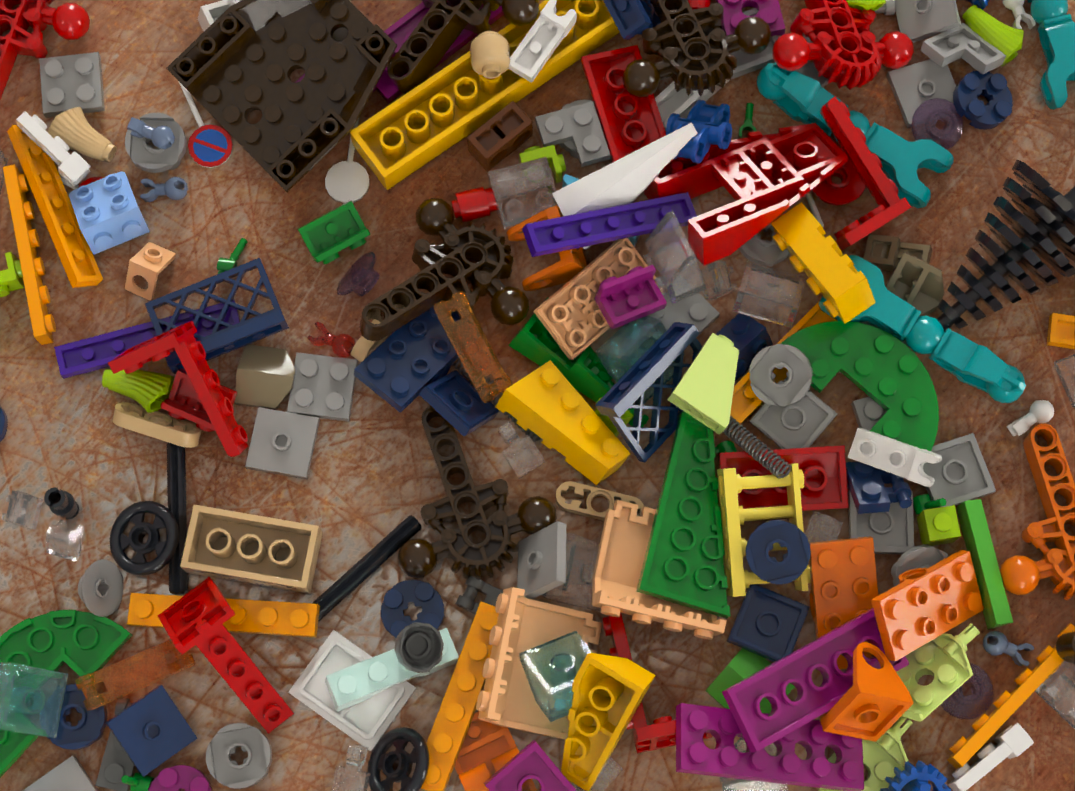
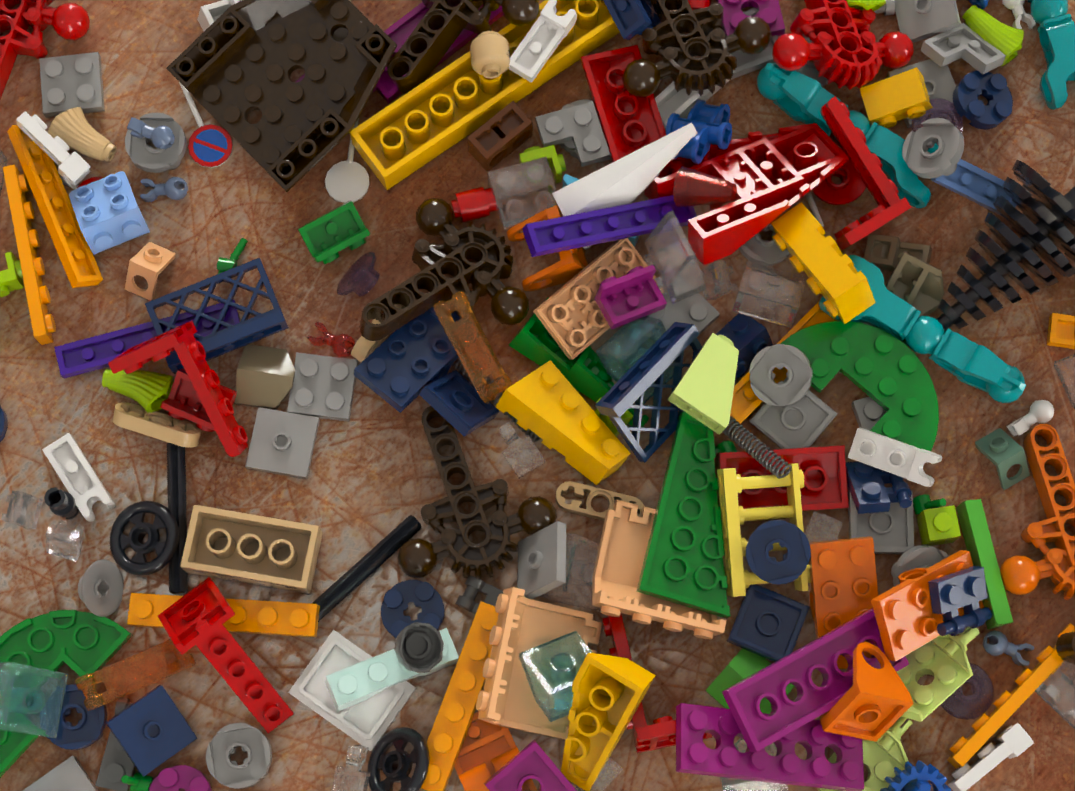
green hand [738,103,757,139] -> none
light grey plate [923,433,996,508] -> none
none -> white plate [42,433,115,522]
none -> clear red piece [673,166,737,211]
none -> yellow hinge [859,67,933,129]
none -> light grey plate [902,118,964,179]
none -> dark blue plate [928,566,992,636]
none -> medium blue plate [931,159,1016,215]
none -> sand green bracket [975,428,1030,490]

